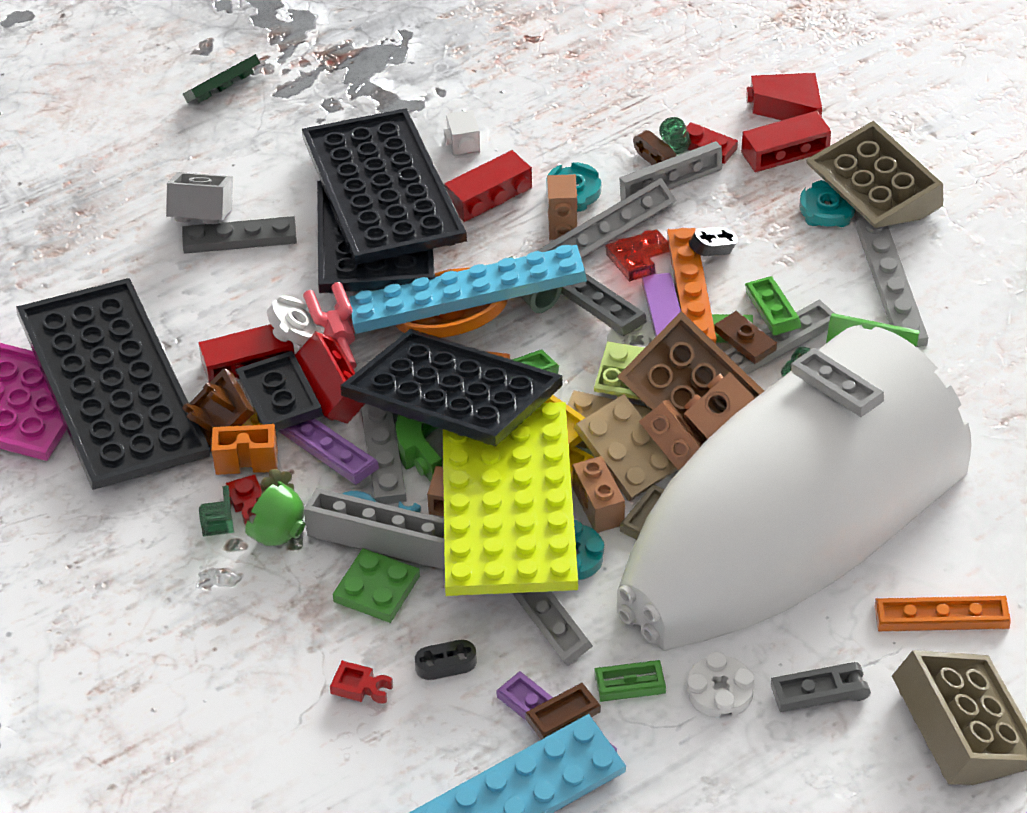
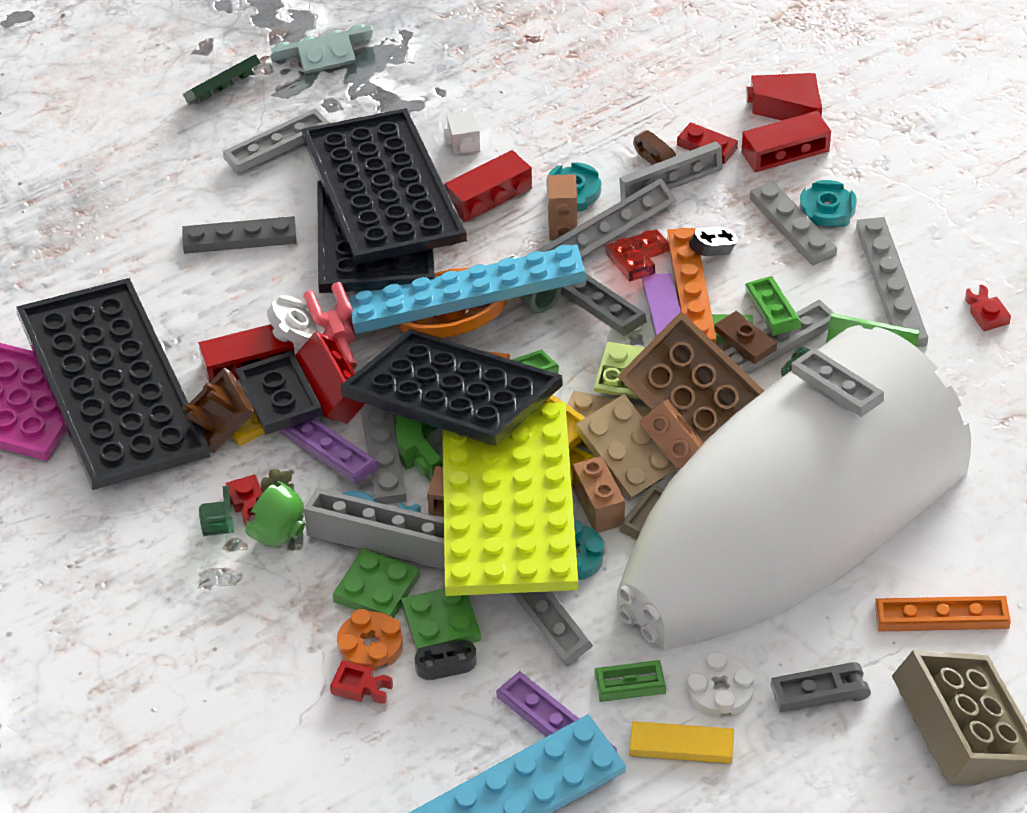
light grey brick [166,172,233,224] -> none
orange brick [211,424,278,475] -> none
reddish brown tile [525,682,601,740] -> none
clear green wheel [659,117,691,154] -> none
nougat brick [683,372,755,441] -> none
dark tan slope [806,120,944,228] -> none
none -> light grey plate [223,108,330,174]
none -> light aqua bracket [270,24,373,75]
none -> orange plate [337,609,403,671]
none -> bright green plate [401,588,481,652]
none -> yellow tile [629,721,734,764]
none -> light grey plate [750,181,837,266]
none -> red plate [965,284,1011,332]

